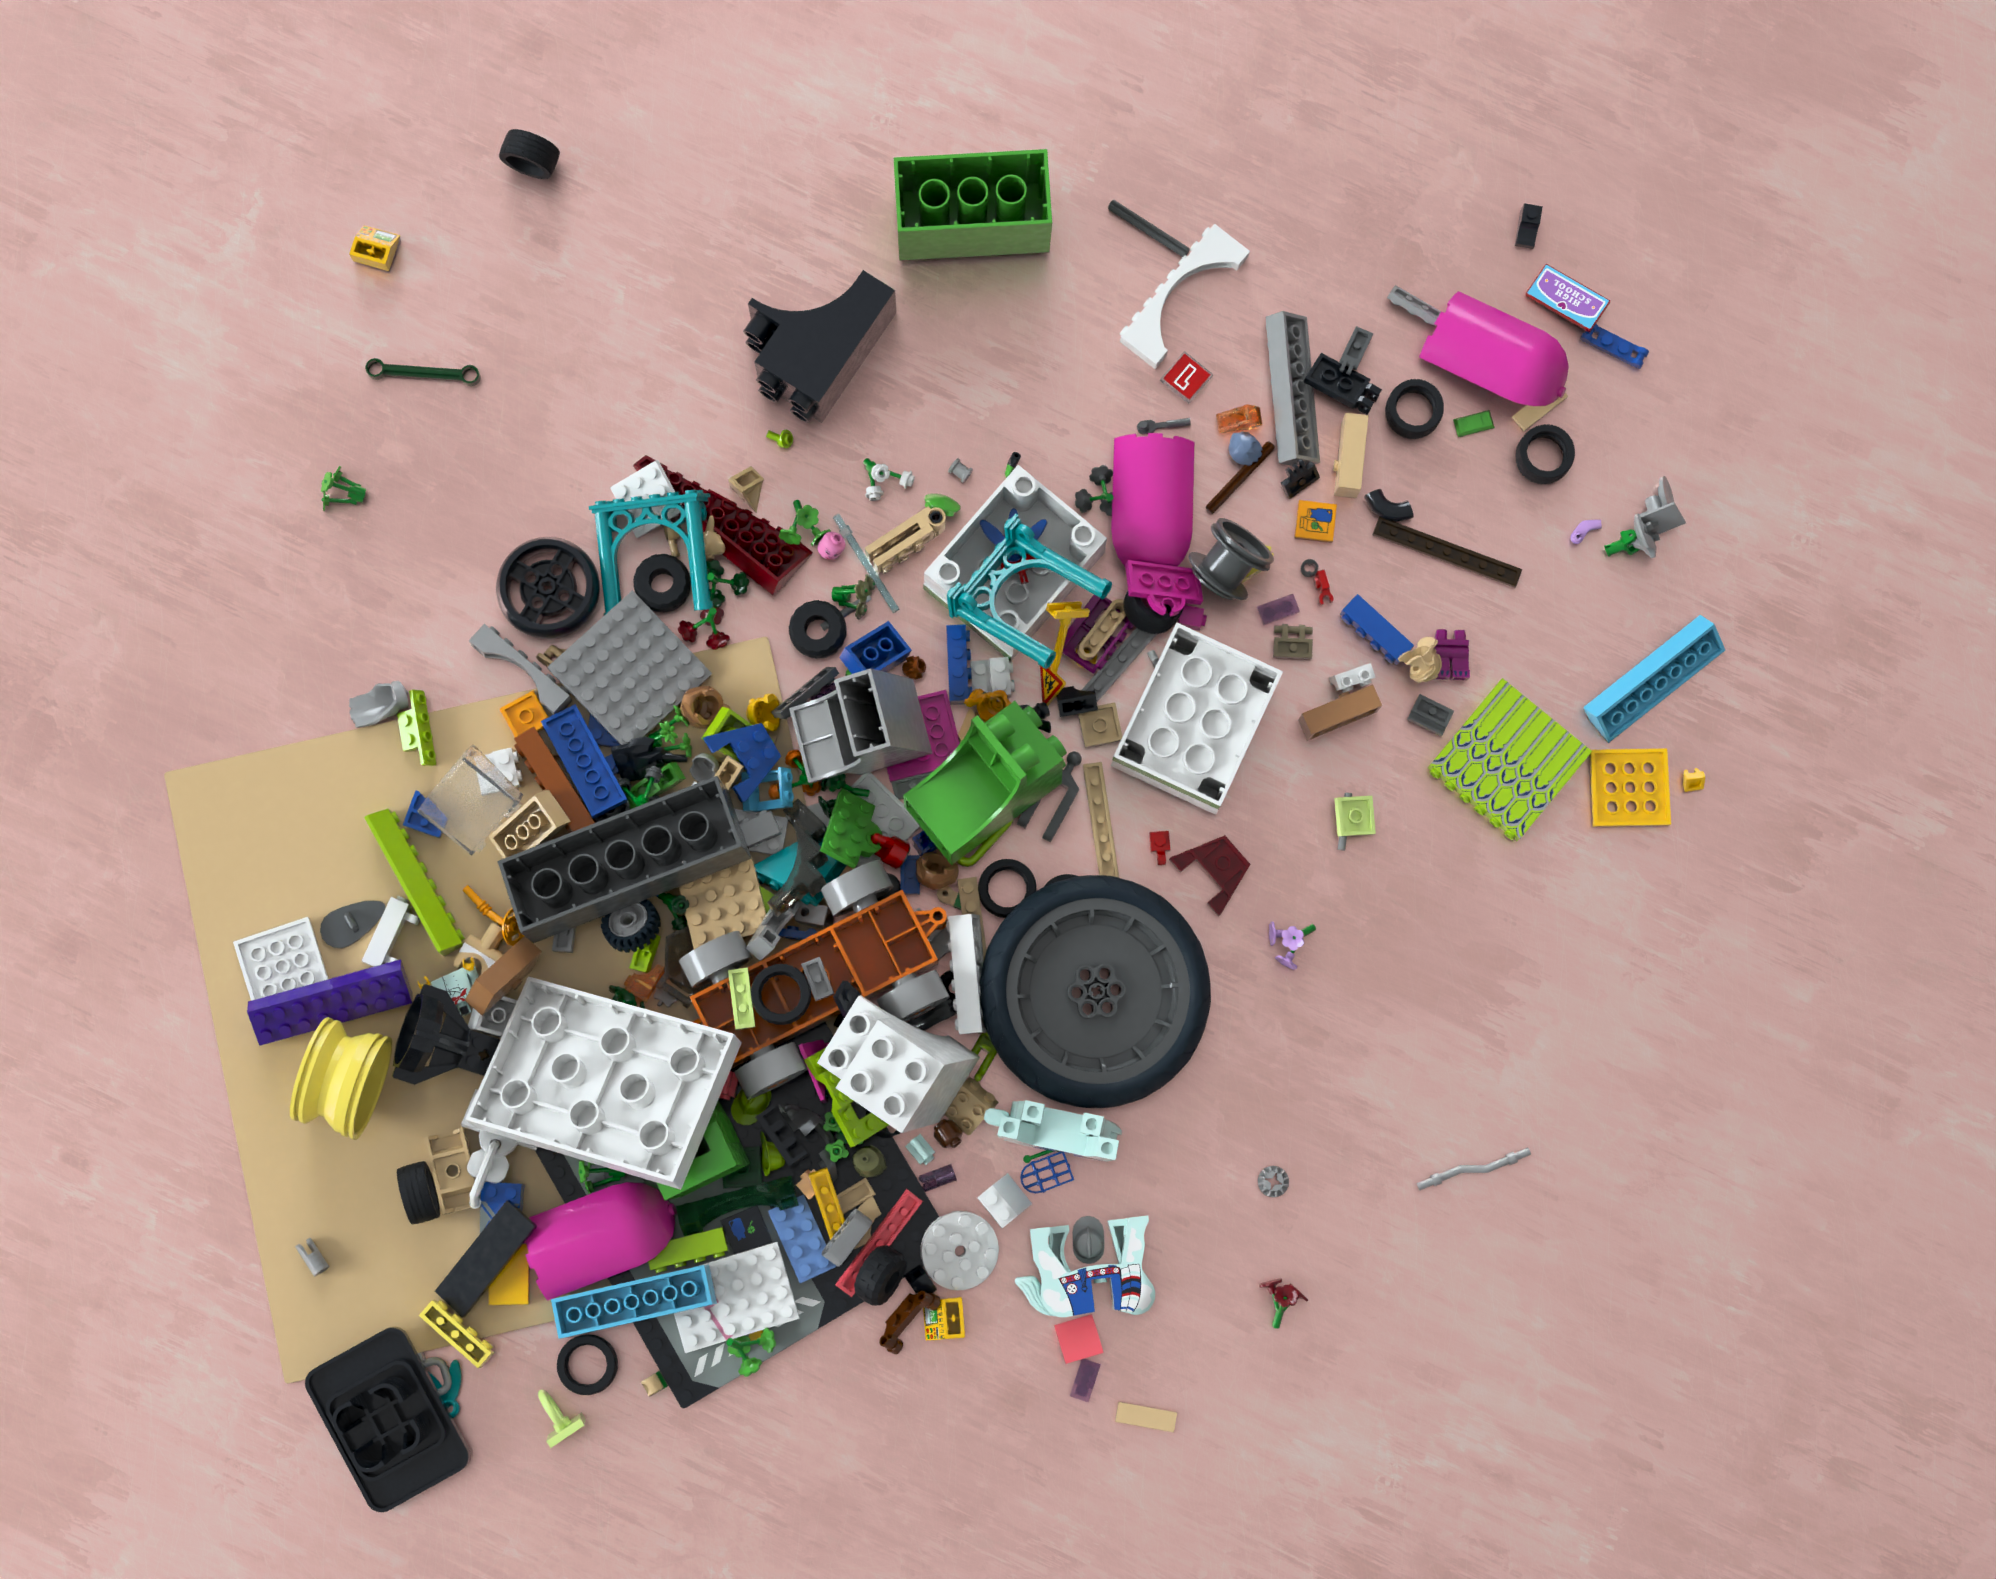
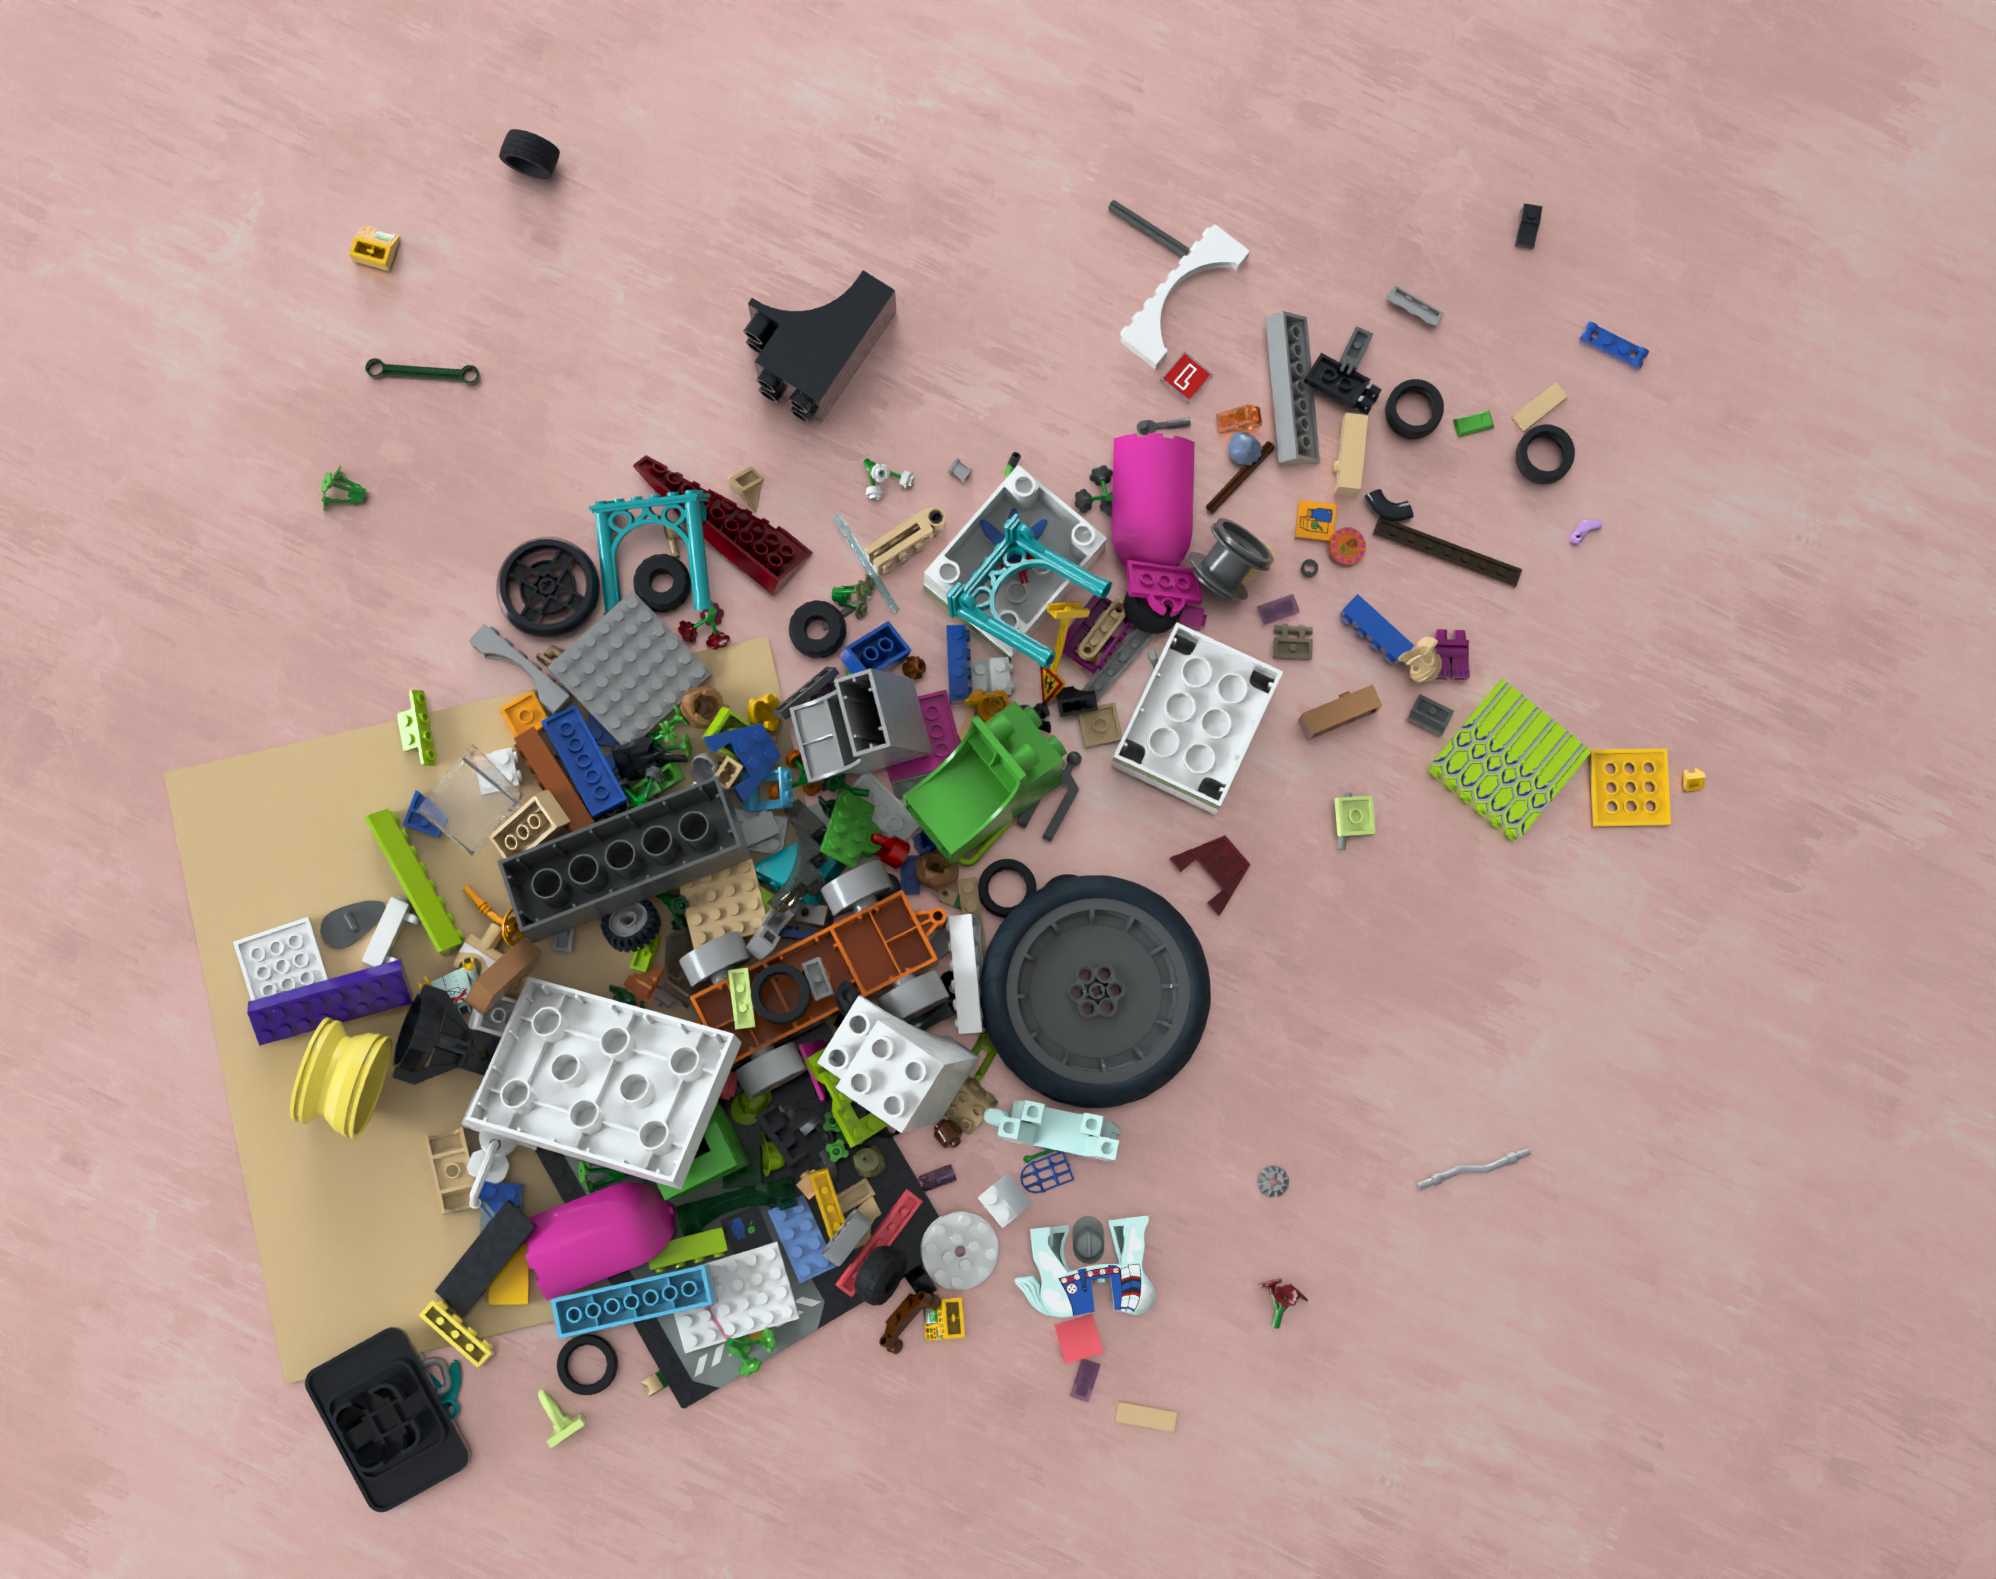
light grey hinge [295,1238,329,1277] -> none
light grey hair [349,680,409,728] -> none
black tyre [397,1161,440,1225] -> none
white plate [610,460,682,538] -> none
tan animal [703,515,725,561] -> none
dark green plant [706,560,749,608] -> none
lime plate [766,430,793,448] -> none
bright green plant [779,500,831,546] -> none
bright pink head [817,532,846,560] -> none
bright green brick [894,149,1052,261] -> none
light aqua brick [905,1134,935,1165] -> none
bright green dish [924,493,961,516] -> none
tan tile [1083,762,1119,878] -> none
red plate [1149,831,1171,865] -> none
lavender plant [1269,922,1316,970] -> none
black hinge [1281,459,1320,499] -> none
red plate [1313,569,1334,606] -> none
white plate [1329,663,1376,693] -> none
dark pink panel [1419,291,1569,406] -> none
tile [1526,264,1611,333] -> none
medium azure slope [1583,615,1725,743] -> none
light grey piece [1604,476,1686,558] -> none
none -> orange tile [1328,527,1366,565]

